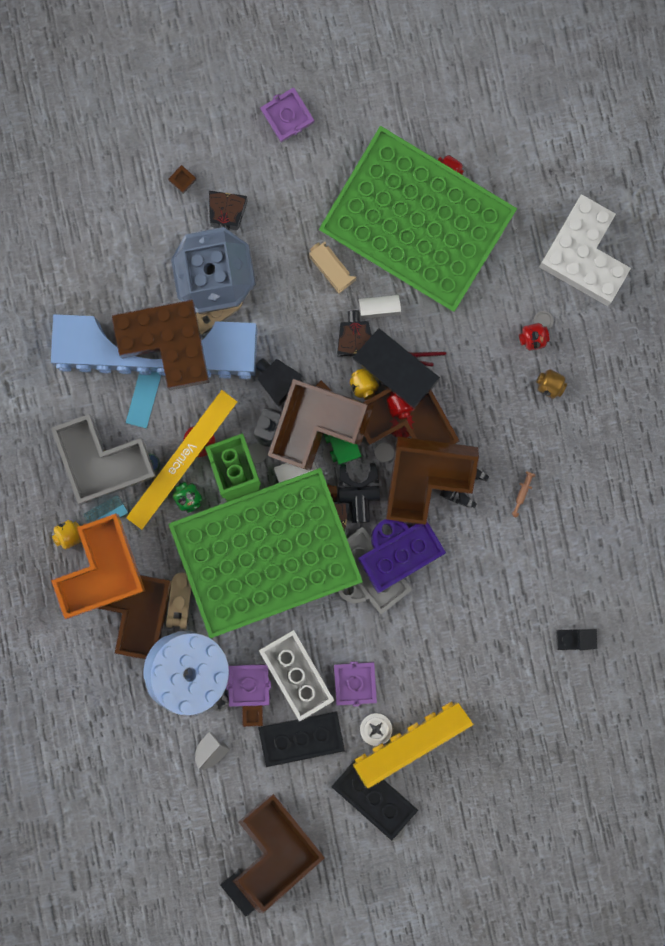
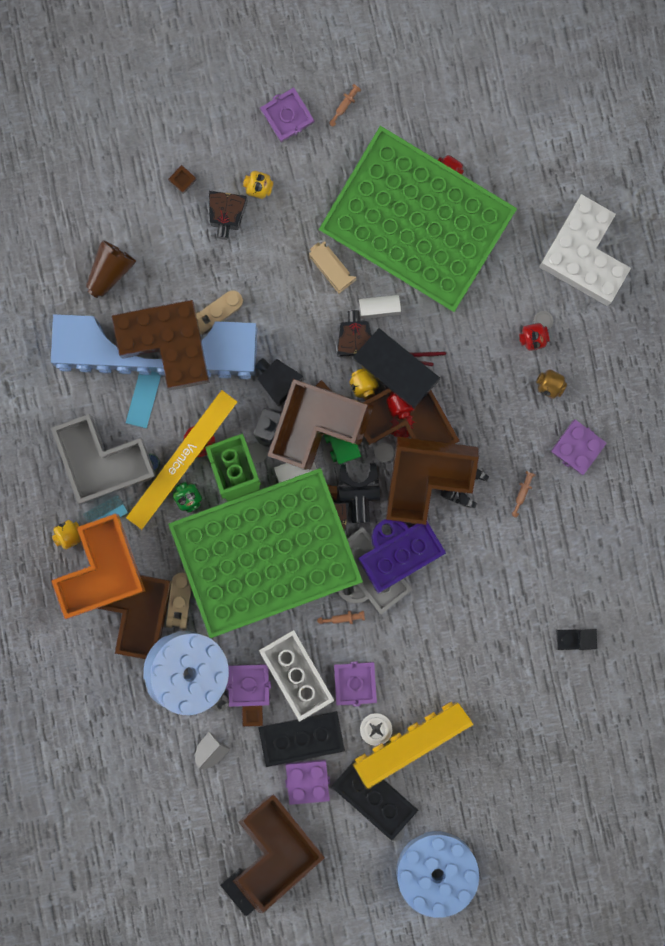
sand blue piece [171,227,256,314] -> none
none -> reddish brown cone [86,240,136,298]
none -> yellow head [243,171,273,199]
none -> medium lavender plate [285,759,330,805]
none -> nougat piece [317,611,365,624]
none -> nougat piece [329,84,361,127]
none -> light blue brick [396,831,479,918]
none -> medium lavender plate [550,419,607,475]

